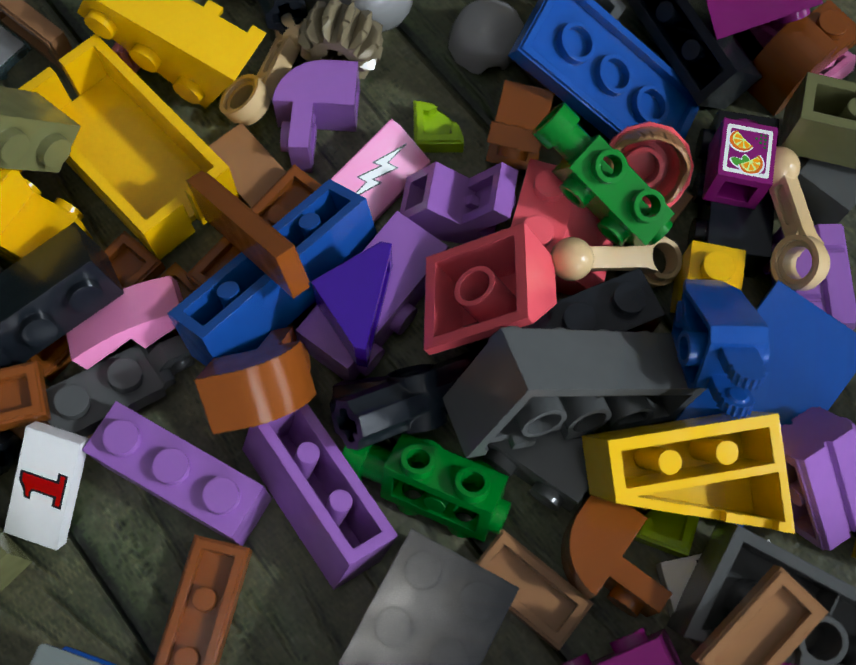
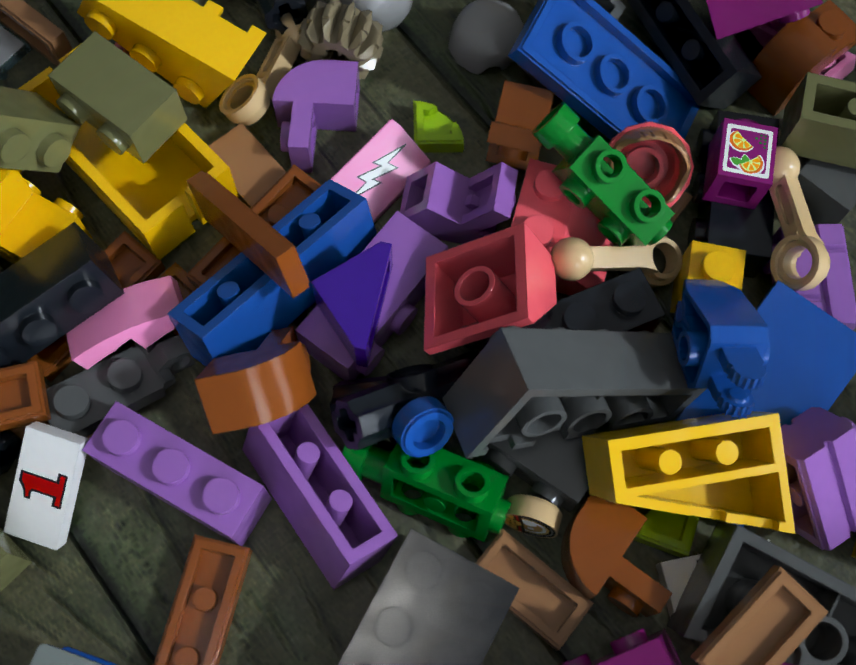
none -> olive brick [48,31,188,164]
none -> blue tile [392,396,454,457]
none -> tan tile [505,494,563,538]

